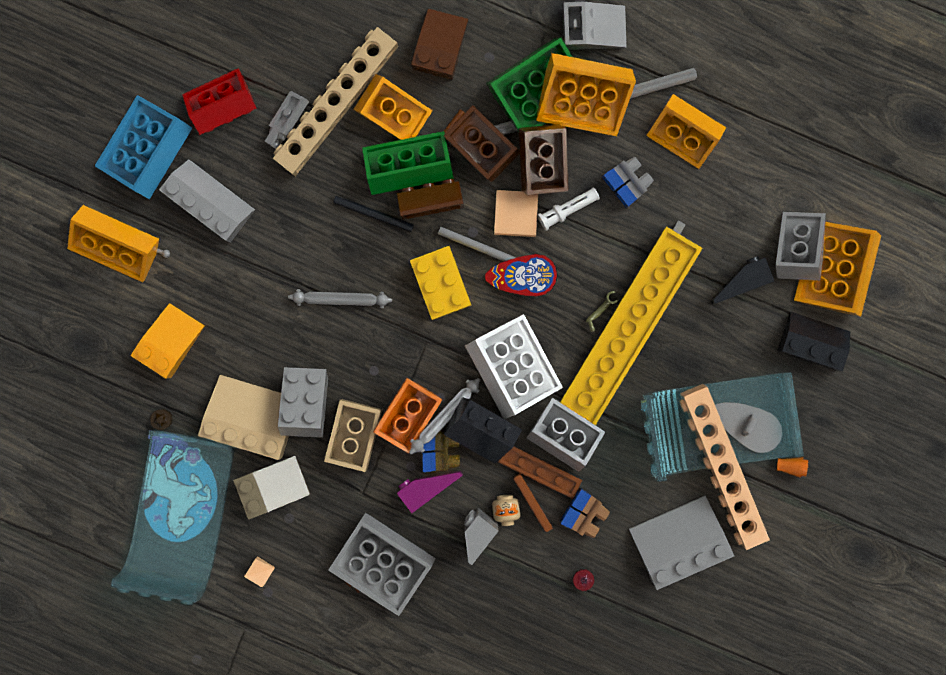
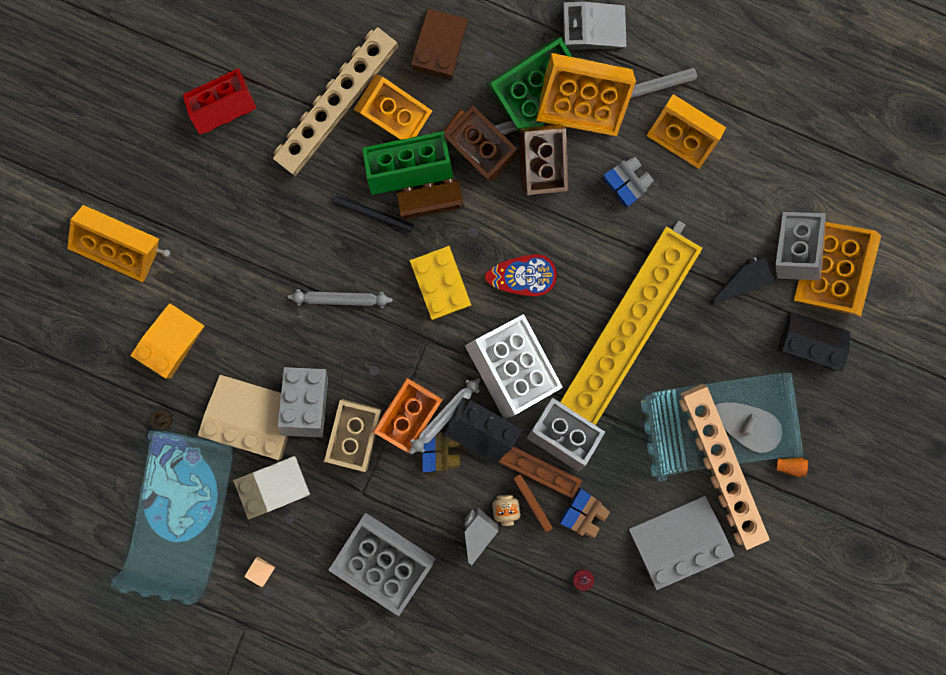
dark azure slope [95,95,192,199] -> none
light grey slope [159,159,255,243] -> none
light grey hinge [265,91,309,149] -> none
magenta slope [397,471,463,513] -> none
light grey bar [438,227,516,262] -> none
light nougat slope [494,190,538,237] -> none
white pin [537,187,600,231] -> none
olive piece [586,291,618,332] -> none

